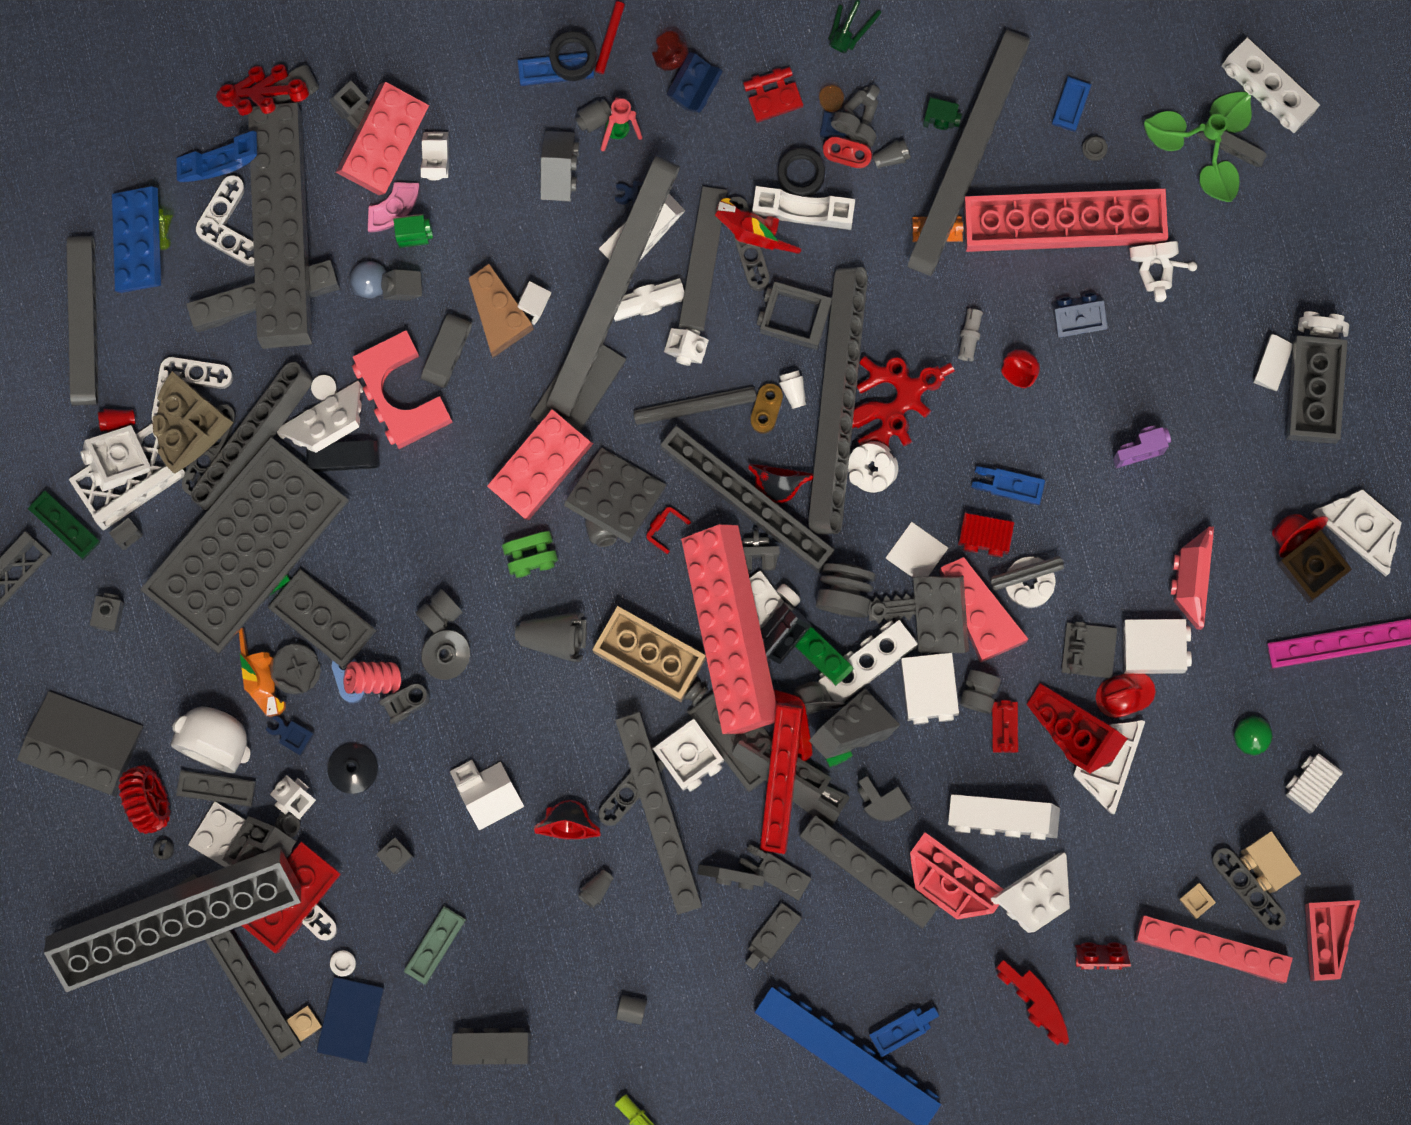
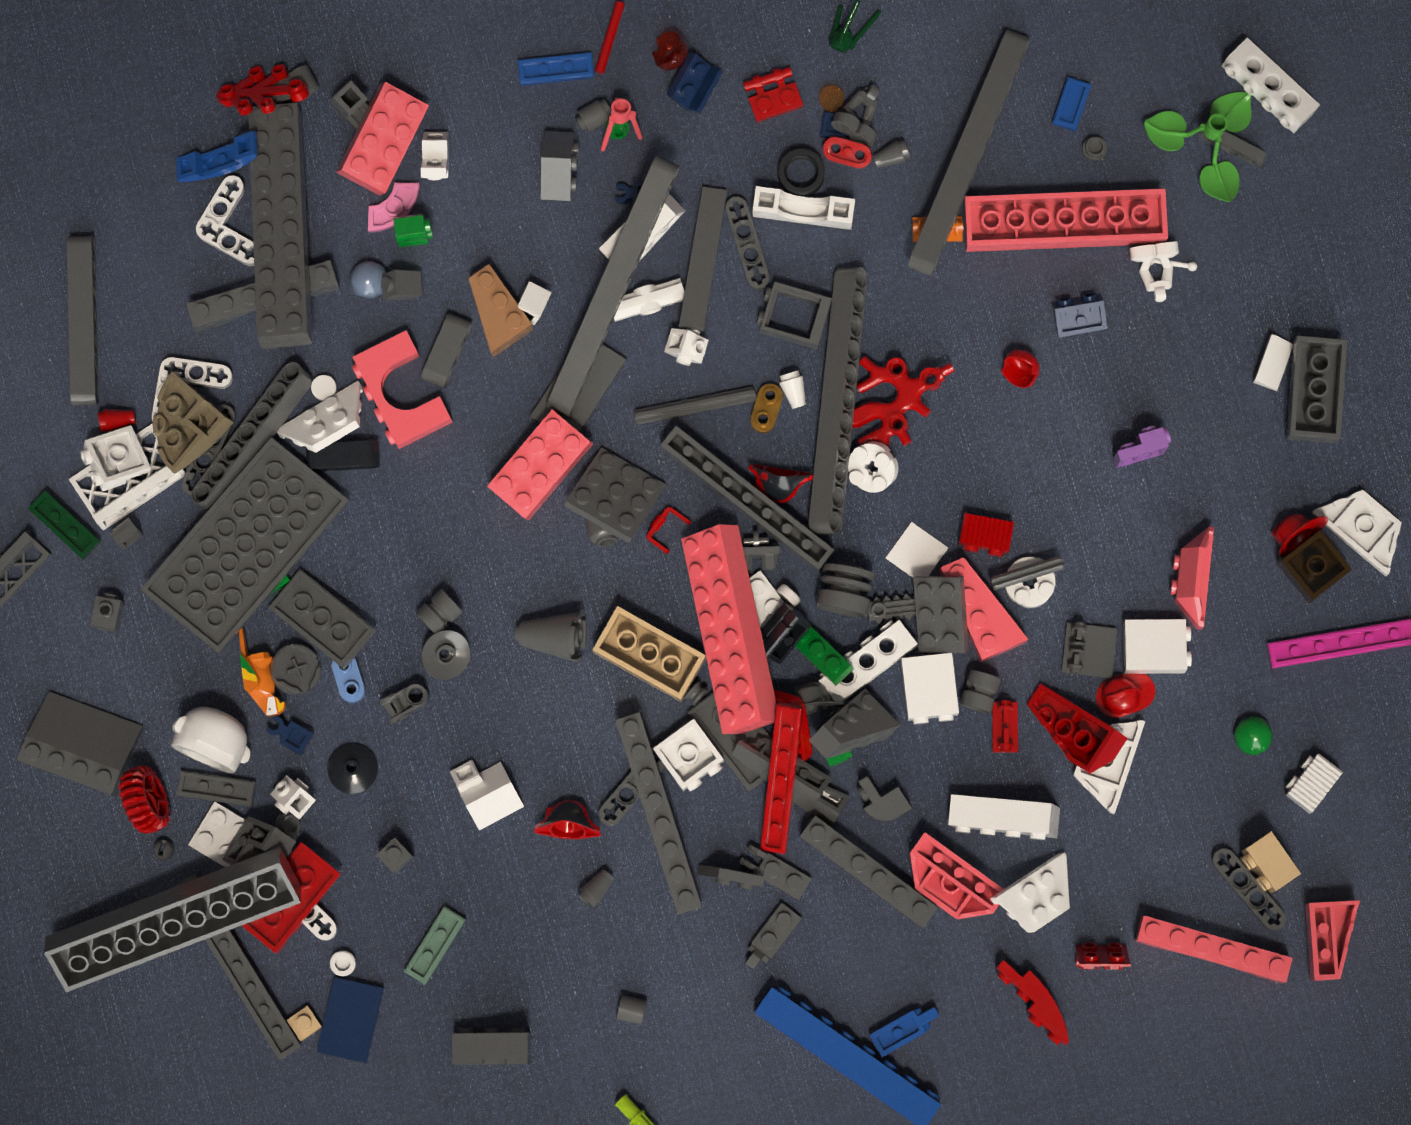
blue plate [112,186,161,293] -> none
clear neon green piece [159,209,174,250] -> none
coral piece [343,661,401,694] -> none
bright green brick [502,531,558,578] -> none
black tyre [549,31,597,82] -> none
red animal [715,198,801,254] -> none
dark green brick [923,97,962,130] -> none
light grey pin [958,309,983,361] -> none
blue hinge [971,466,1045,506] -> none
tan plate [1179,883,1216,919] -> none
white plate [1298,311,1349,338] -> none

